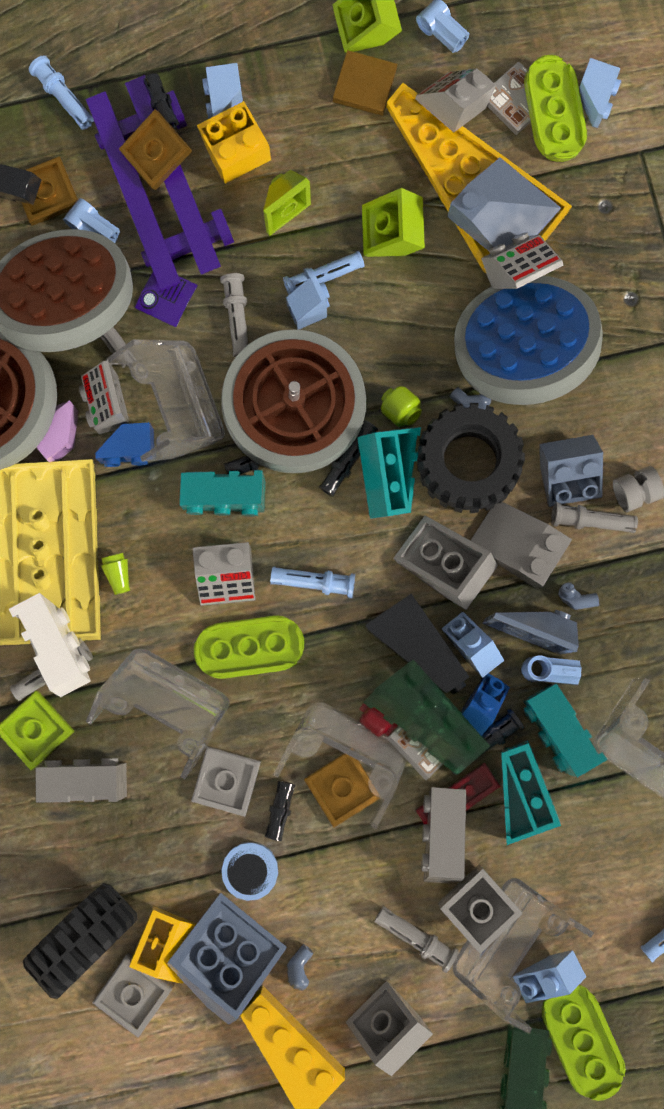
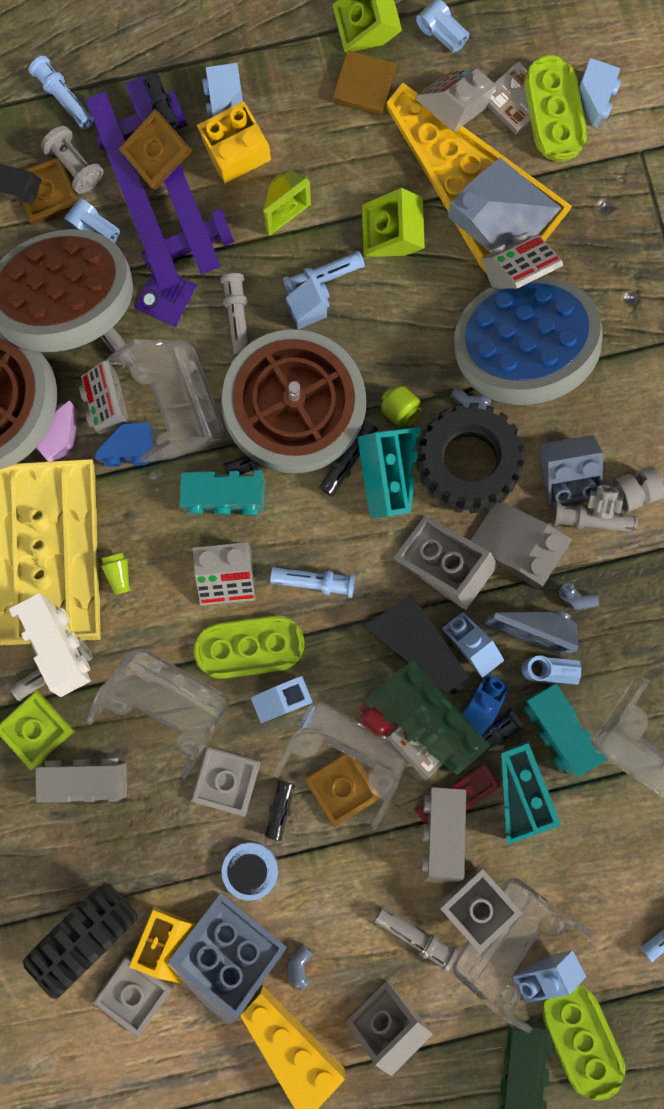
none -> light grey hose [40,126,104,194]
none -> light blue slope [251,676,313,723]
none -> light grey gear [588,485,624,519]

